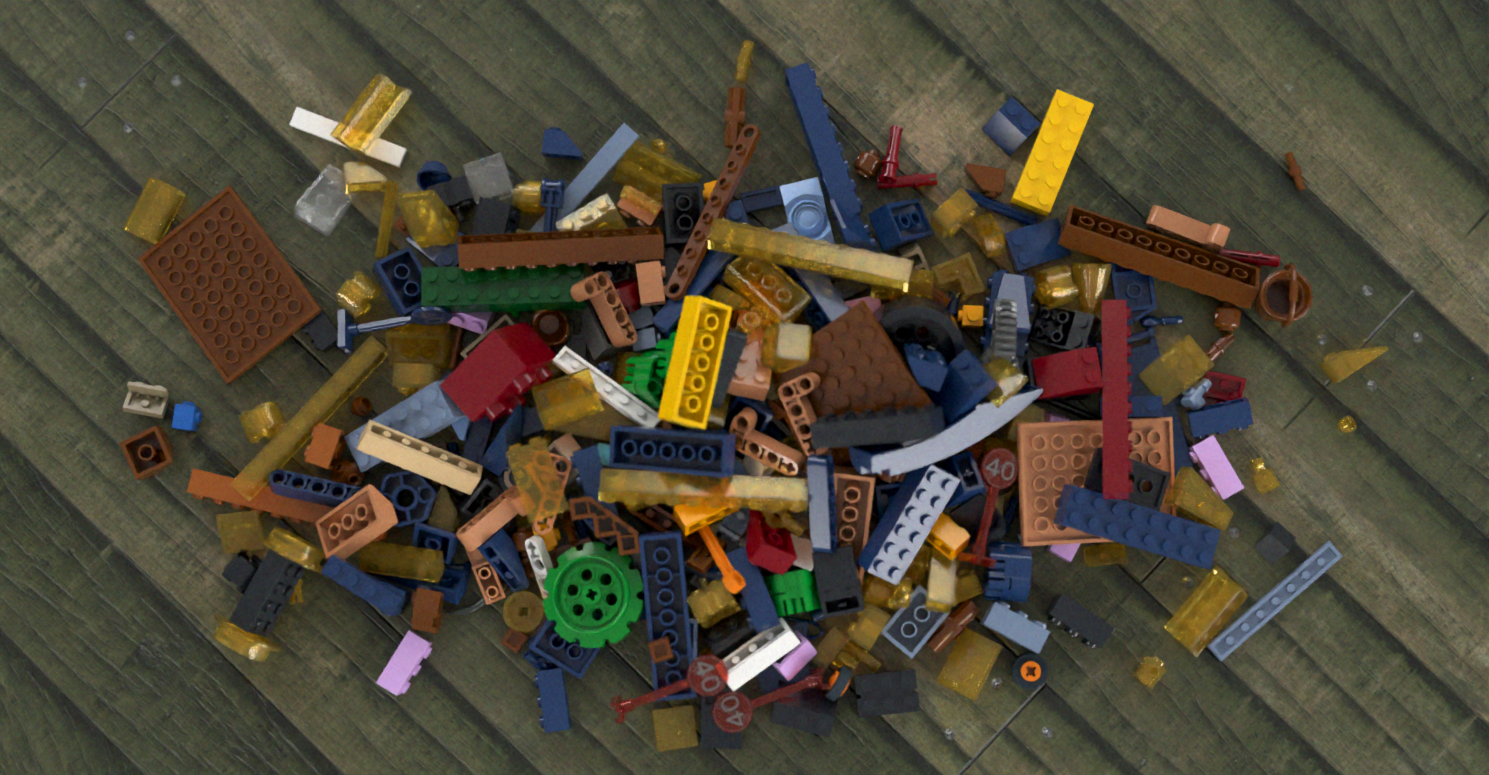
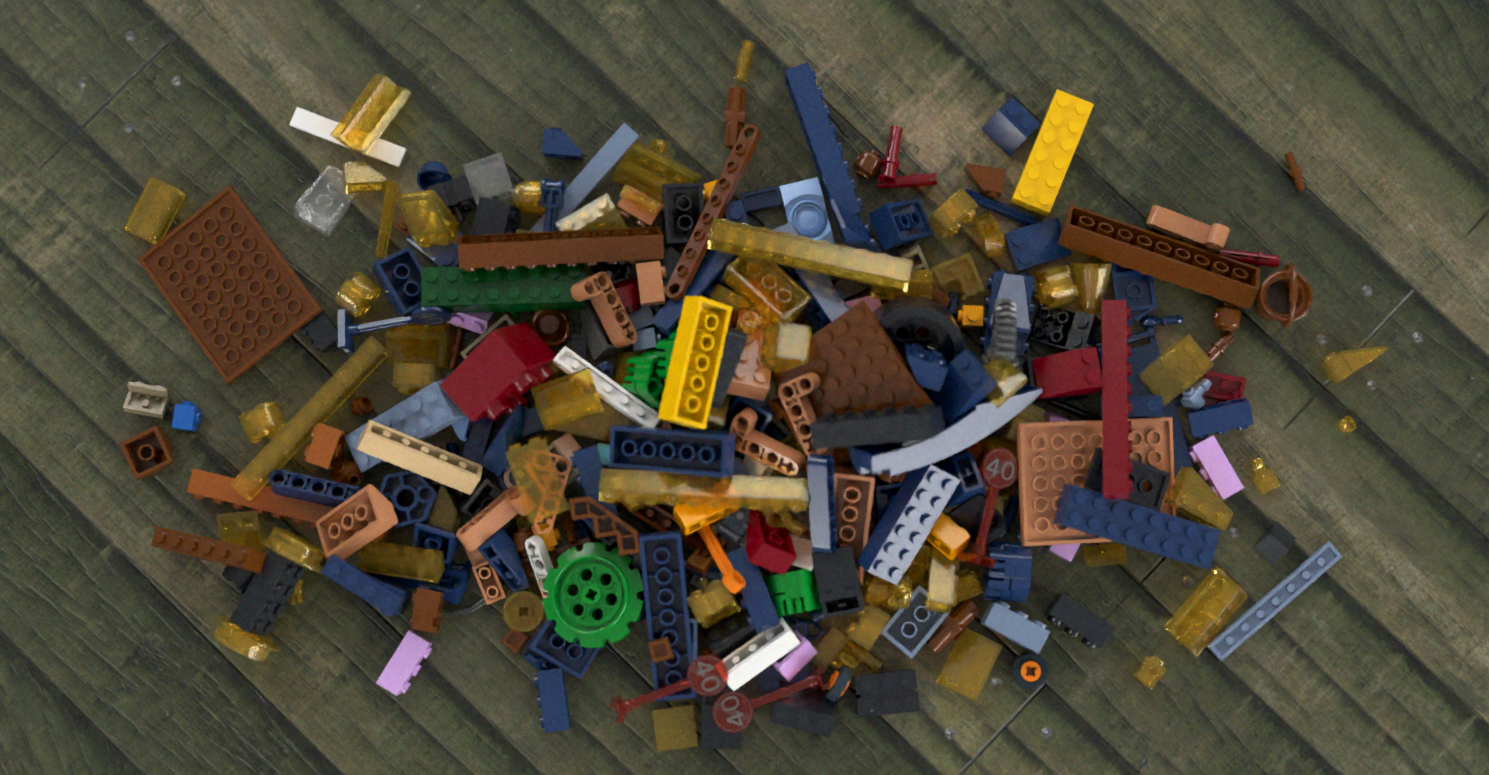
none -> reddish brown brick [150,526,266,574]

